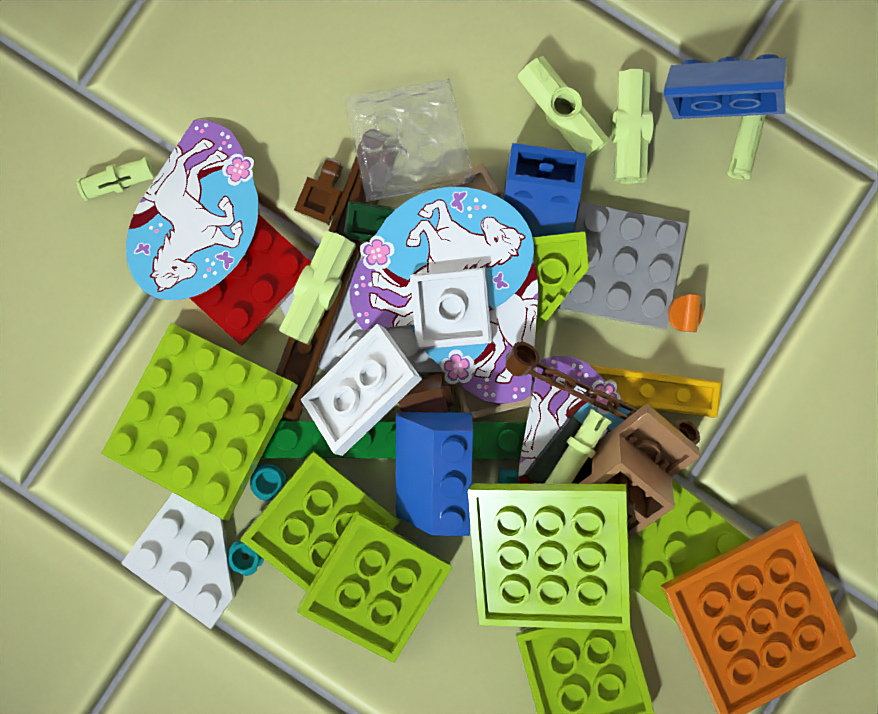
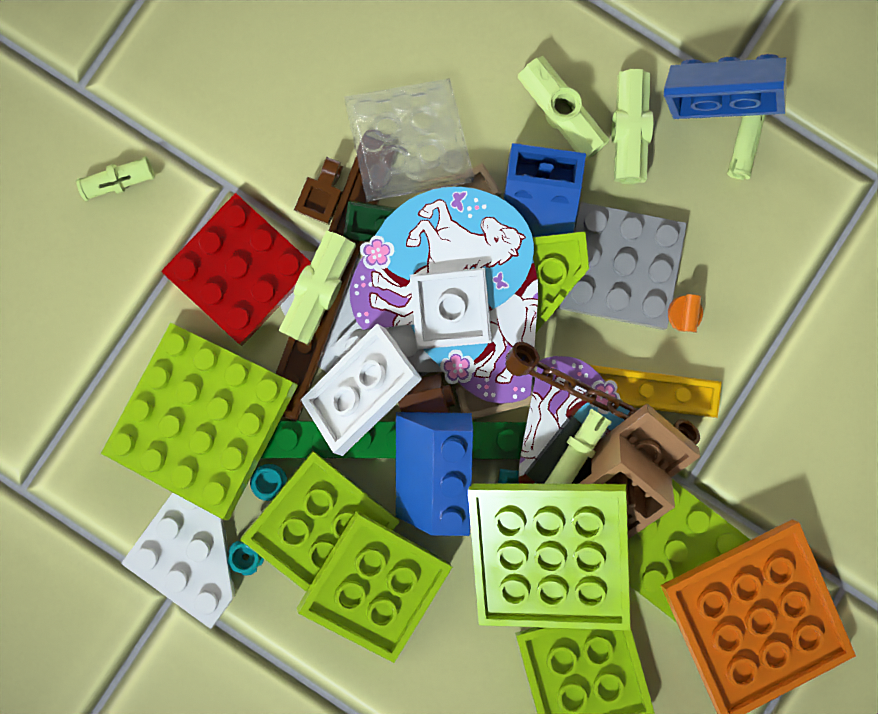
sticker [126,120,258,300] -> none

